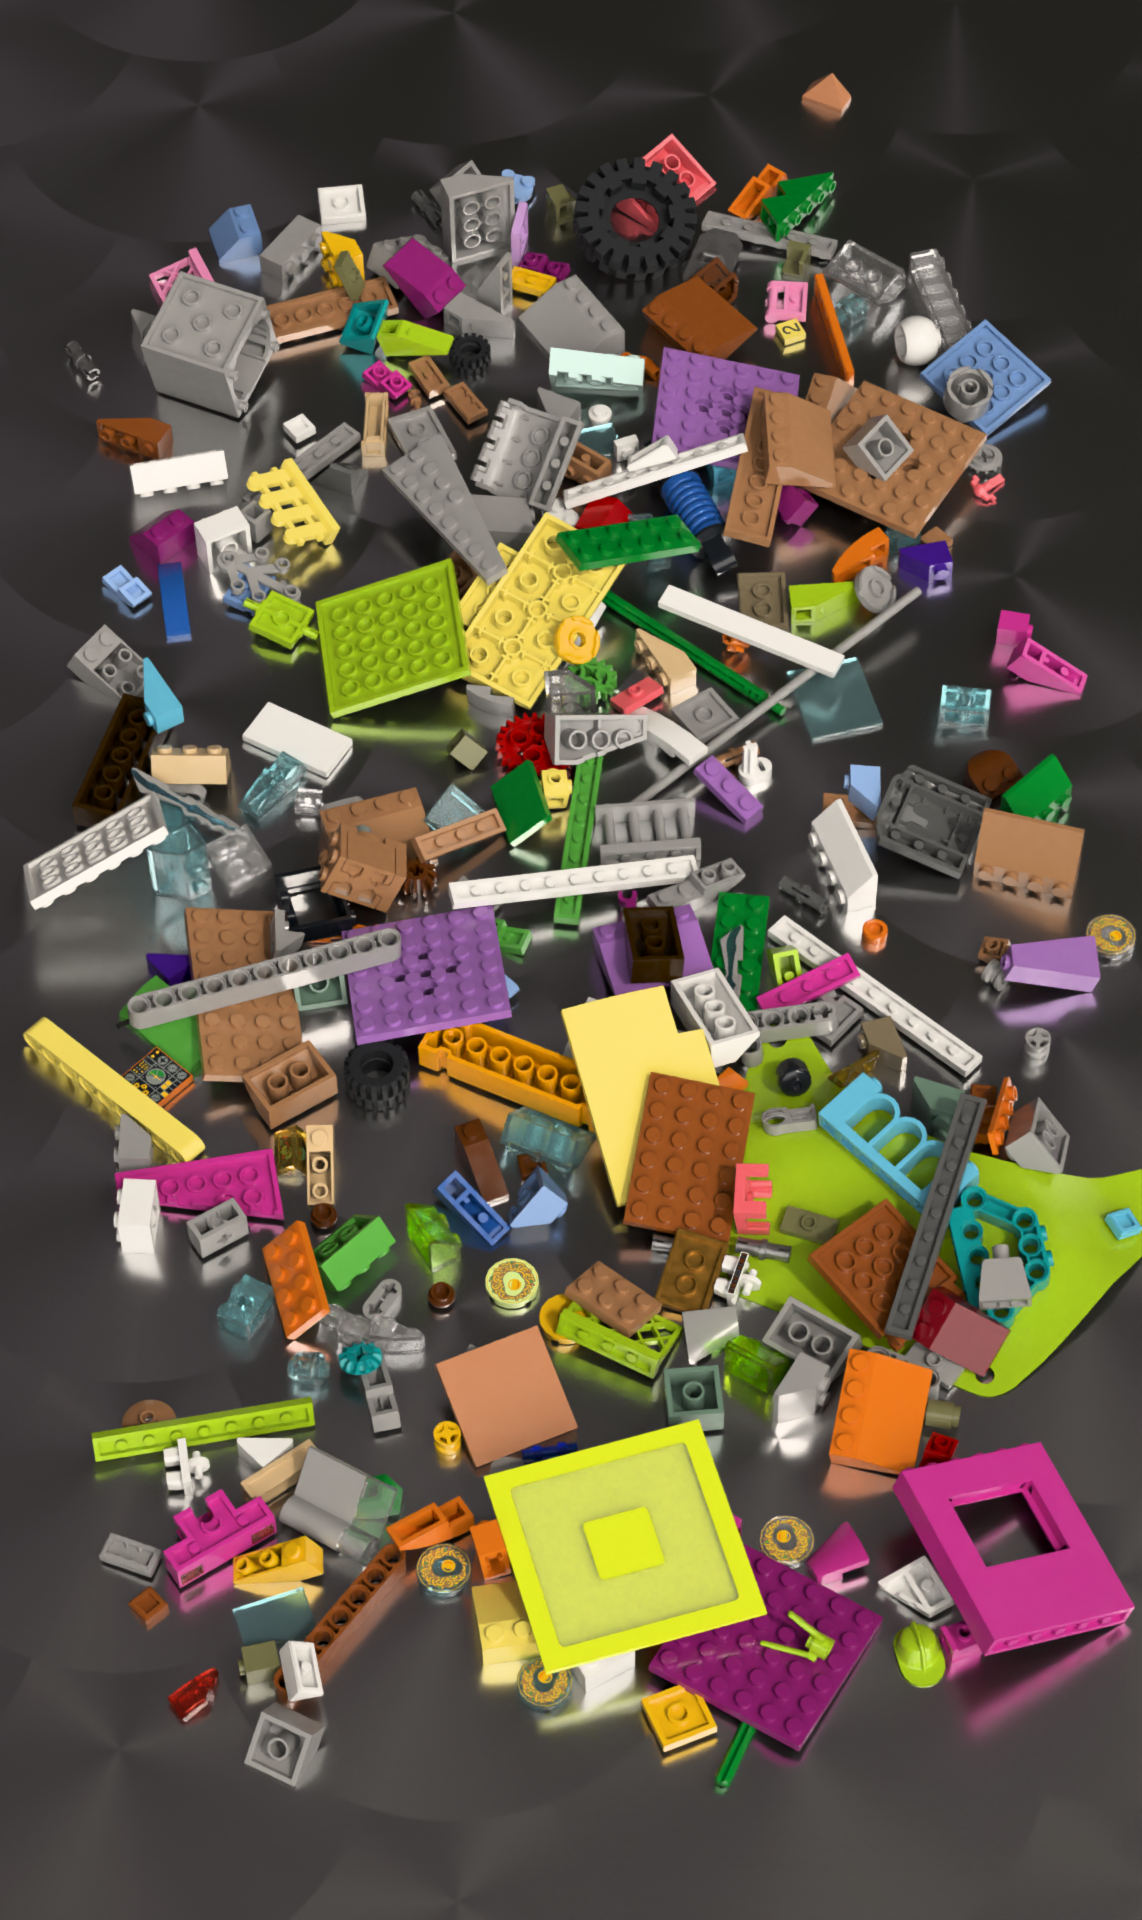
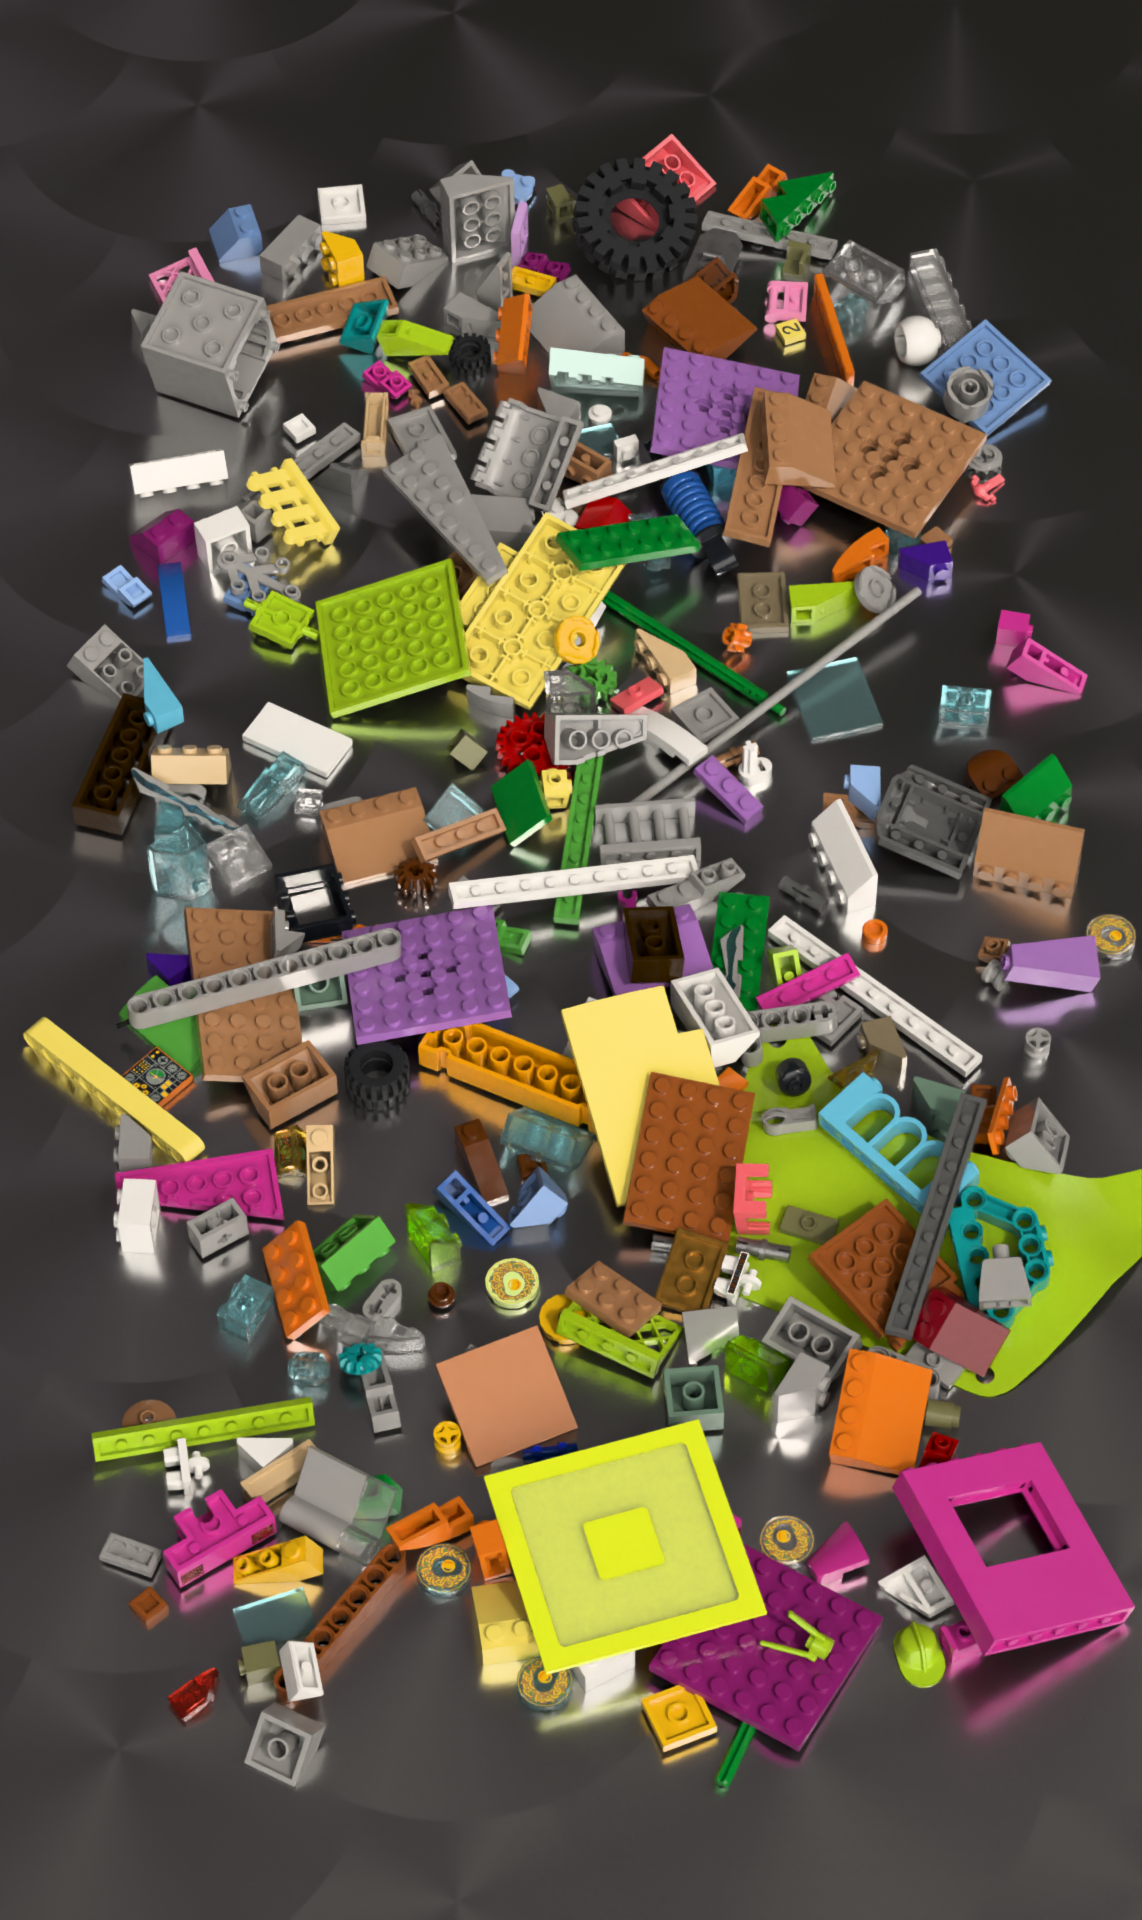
white plate [23,791,169,910] -> none
flat silver pin [65,340,100,381] -> none
dark orange slope [96,418,173,459] -> none
reddish brown plate [310,1203,337,1229] -> none
medium nougat piece [318,823,407,913] -> none
olive plate [334,251,365,301] -> none
magenta slope [382,238,466,319] -> none
white slope [627,435,678,471] -> none
white tile [658,585,845,678] -> none
nougat slope [802,73,851,113] -> none
light grey slope [842,414,914,481] -> none
medium azure tile [1104,1207,1142,1240] -> none
none -> orange slope [493,293,533,375]

